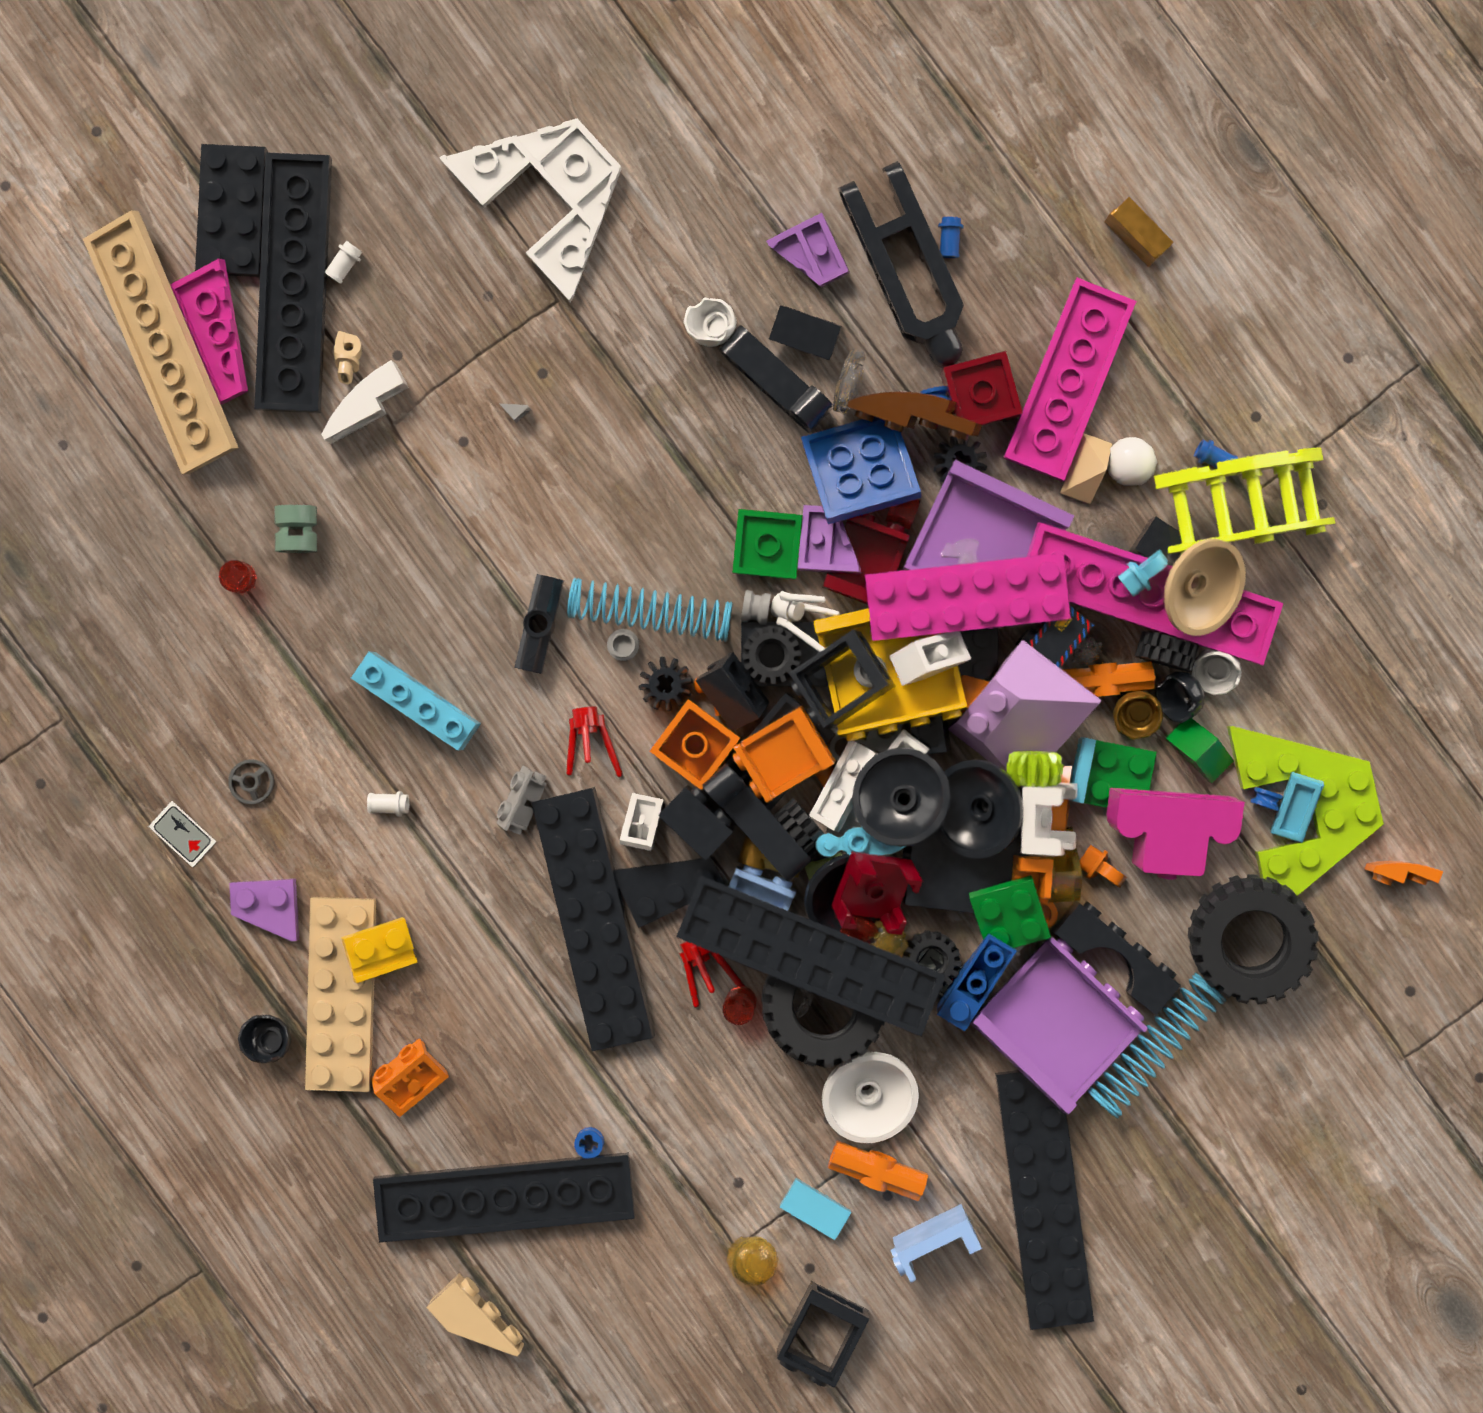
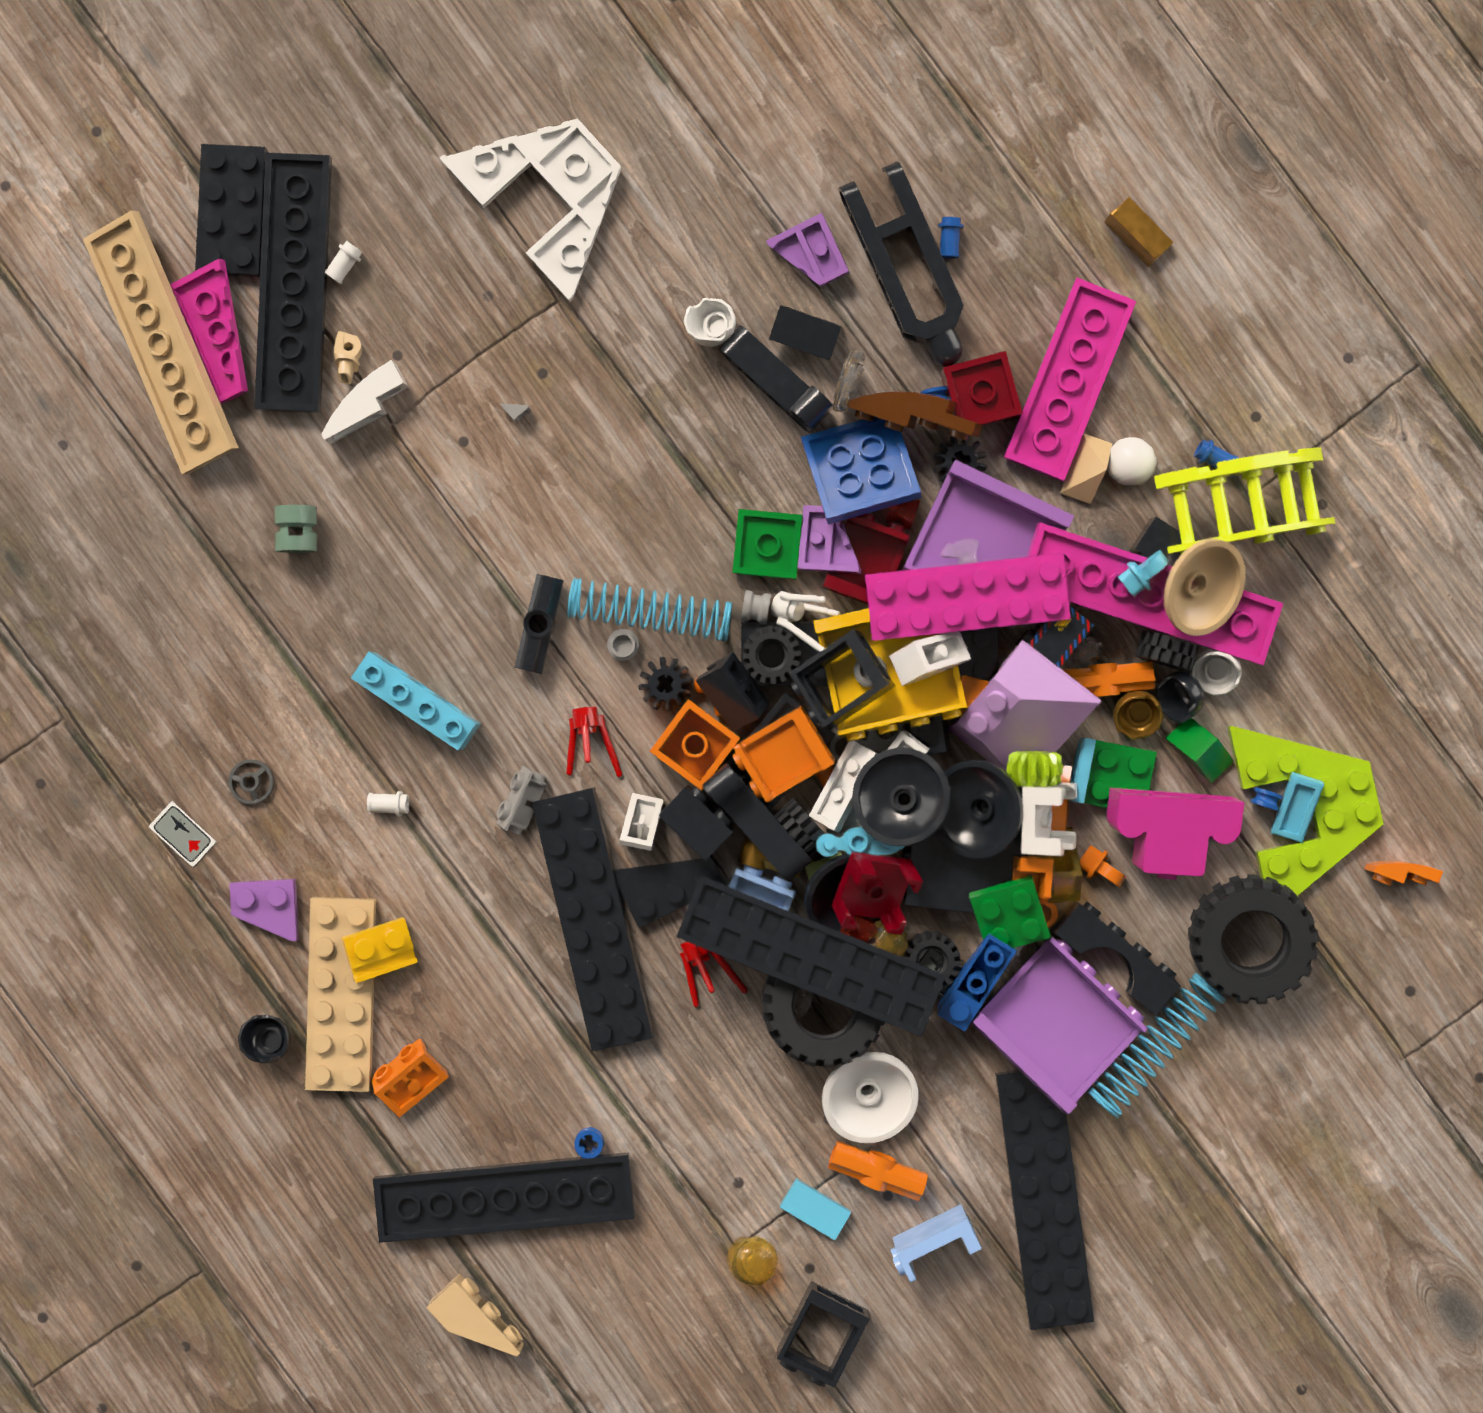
clear red wheel [219,560,257,593] -> none
clear red wheel [722,986,757,1025] -> none

